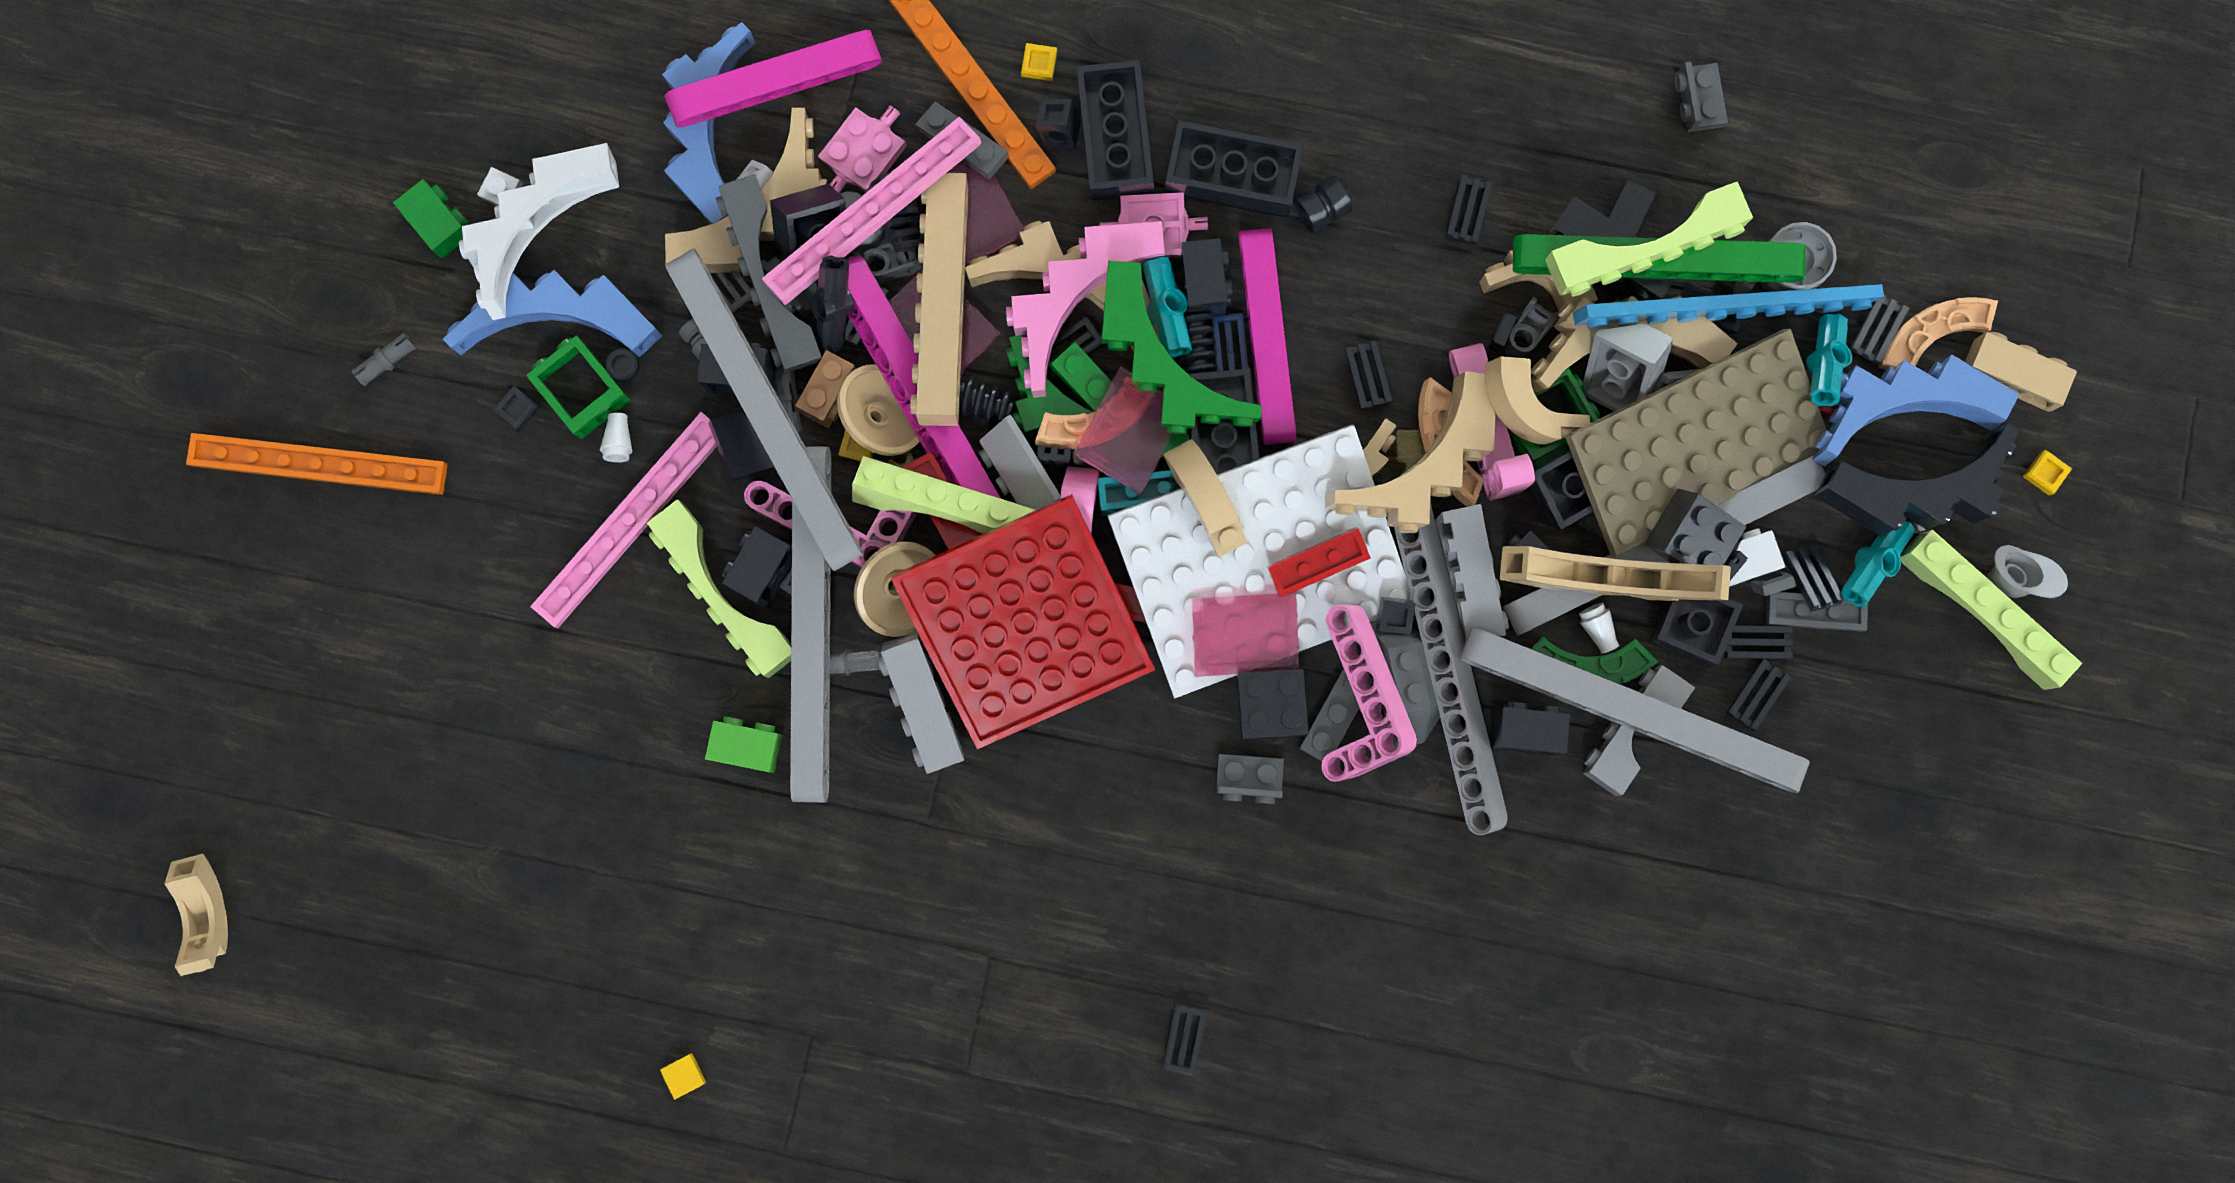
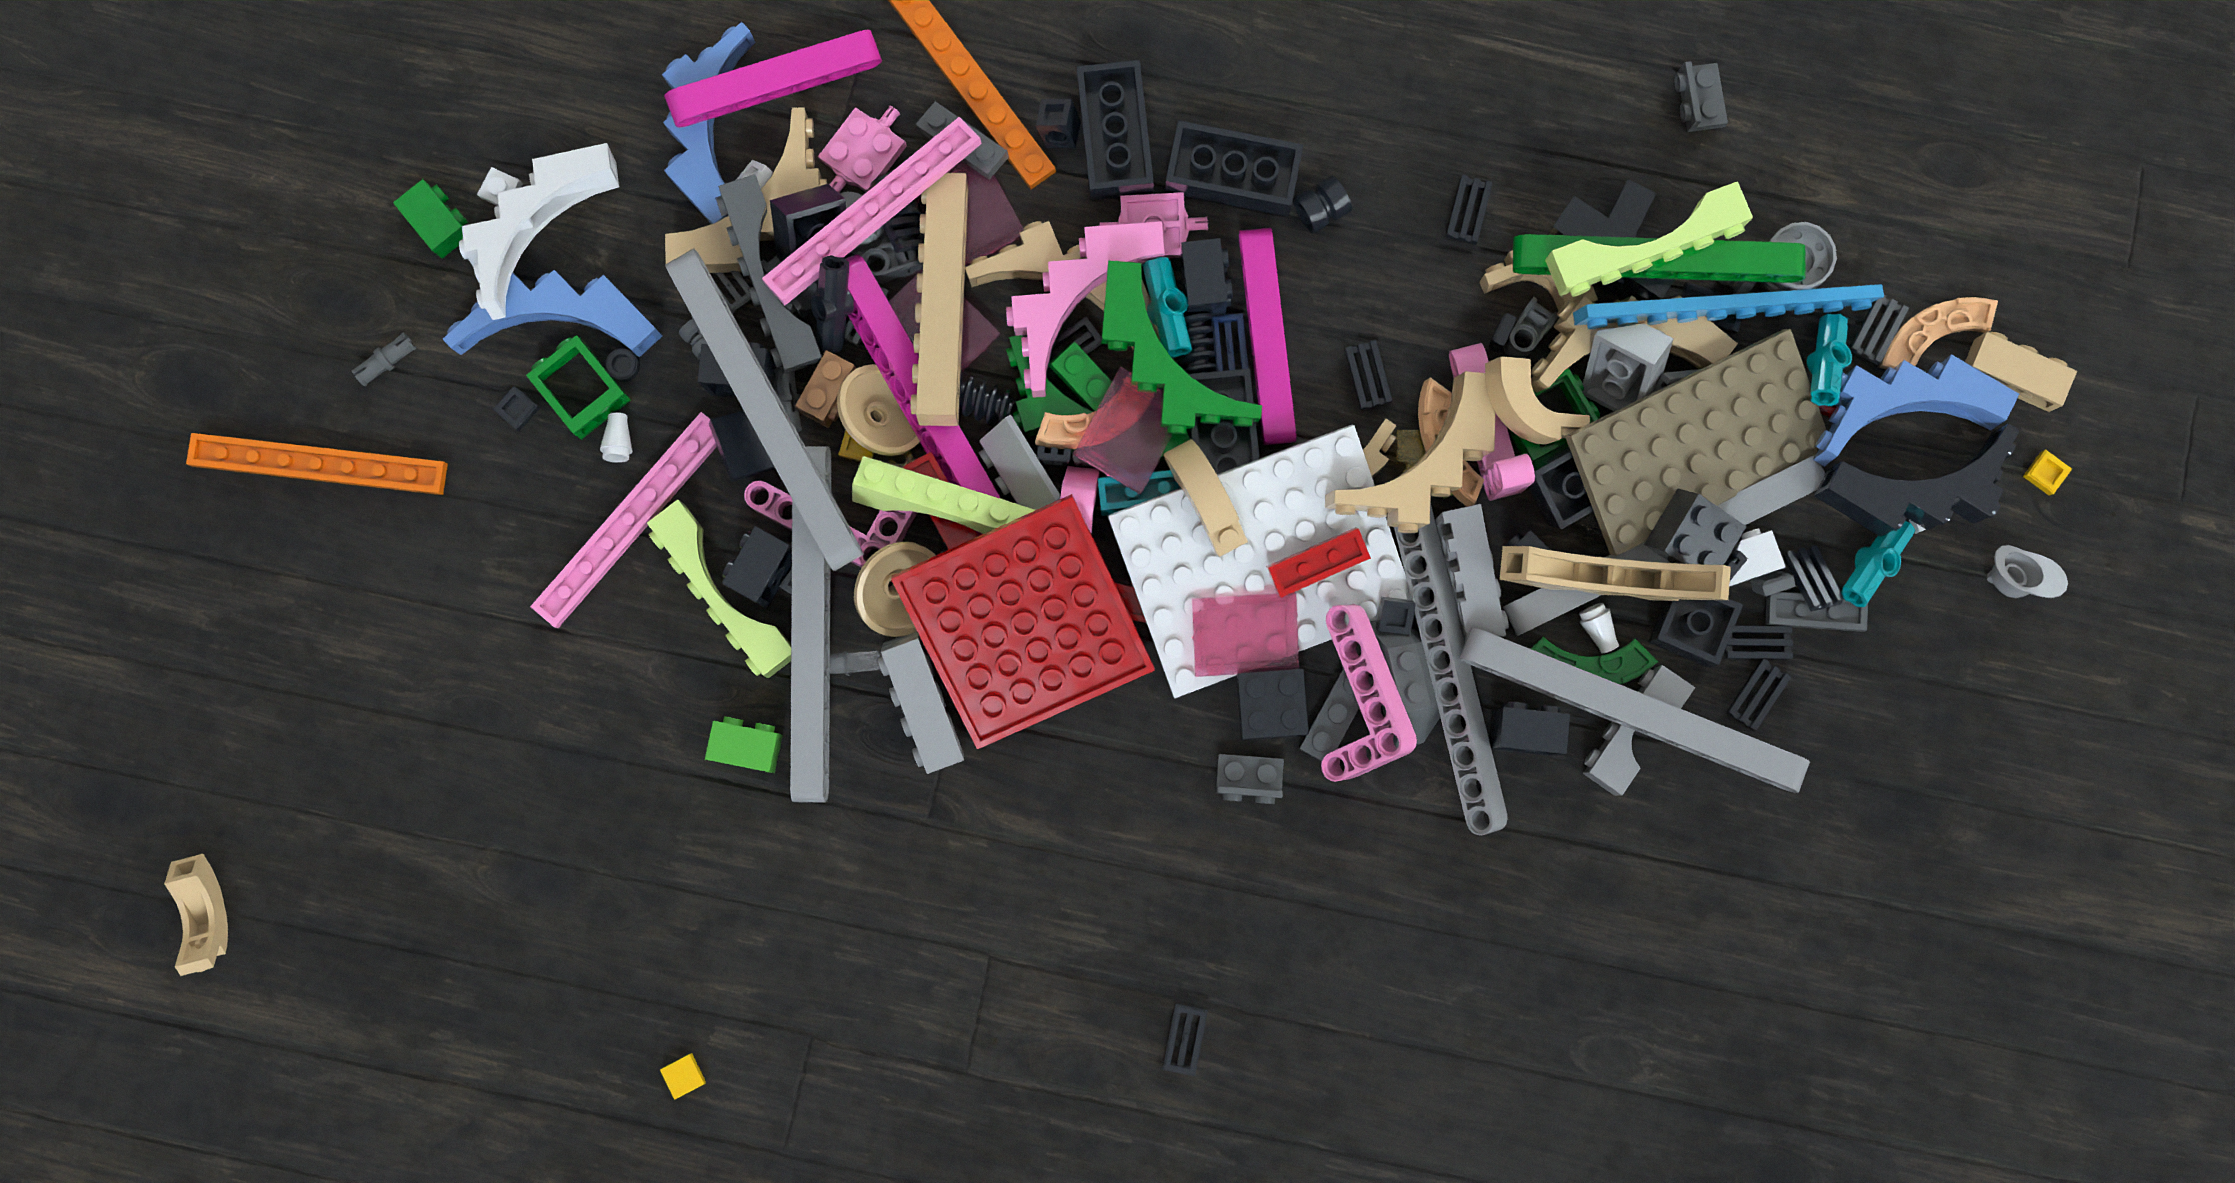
yellow tile [1021,43,1057,81] -> none
yellowish green arch [1900,530,2082,690] -> none

